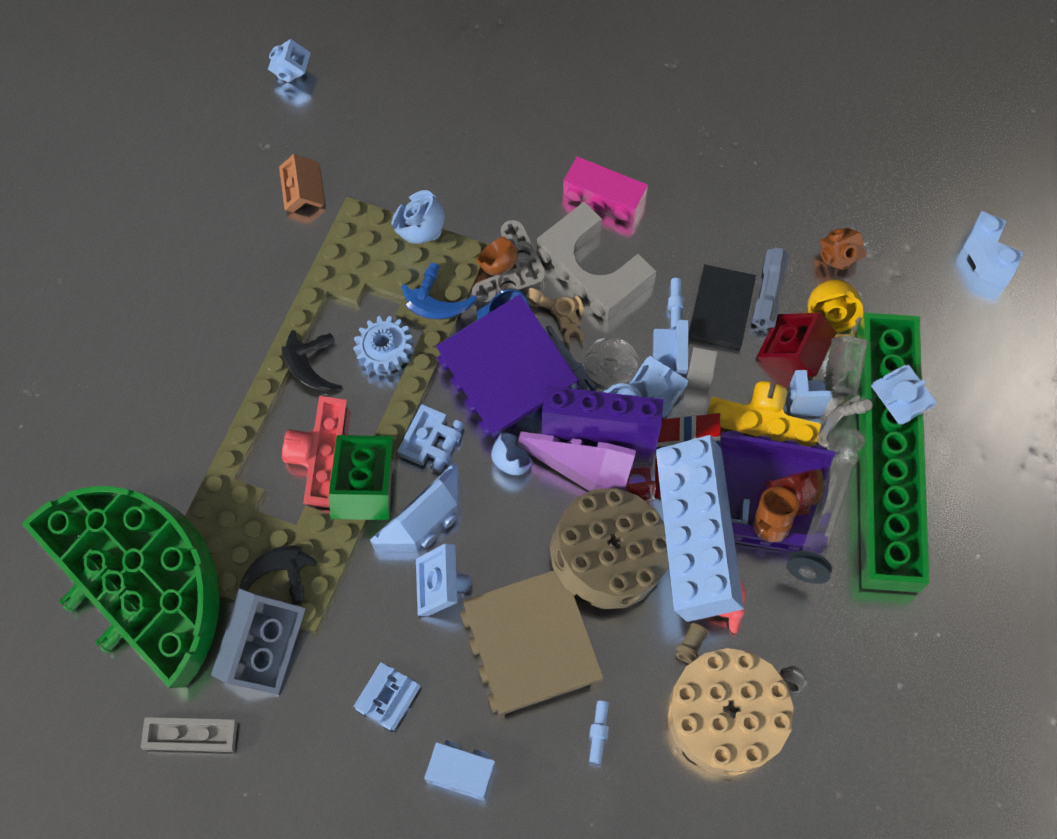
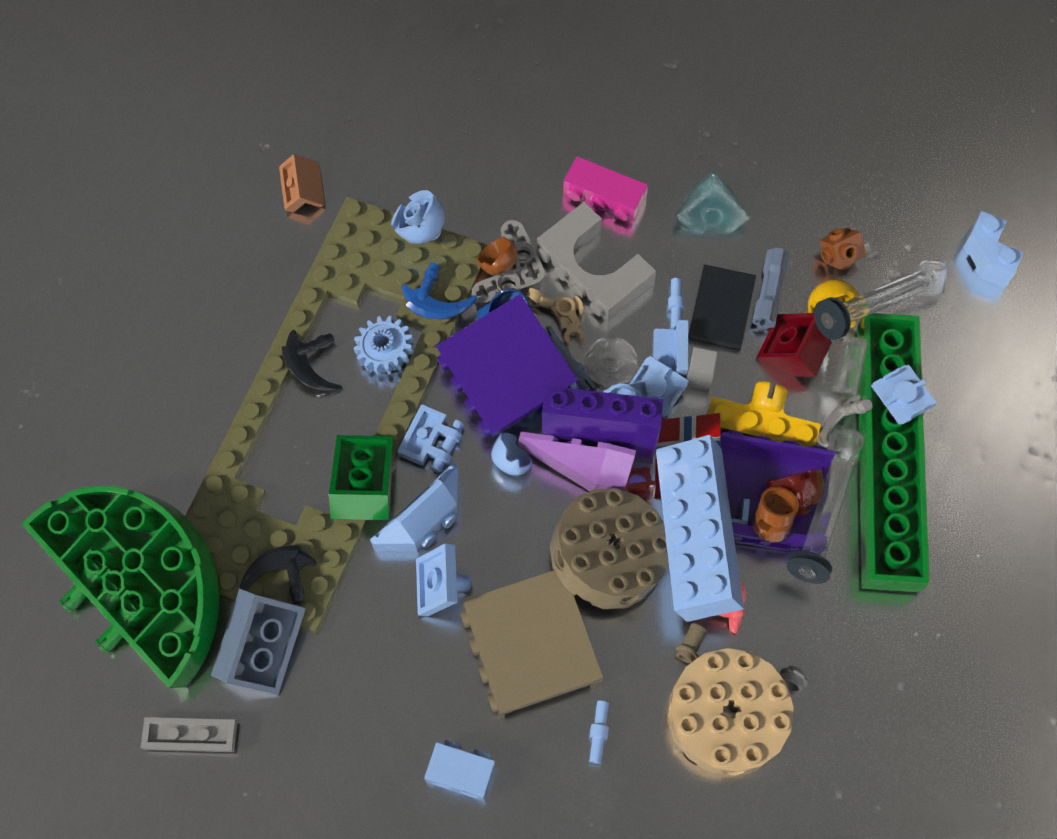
light blue brick [268,39,311,82] -> none
coral plate [282,396,347,508] -> none
light blue piece [353,662,421,730] -> none
light blue panel [786,370,832,418] -> none
none -> clear light blue slope [675,170,750,235]
none -> clear piece [814,260,948,340]

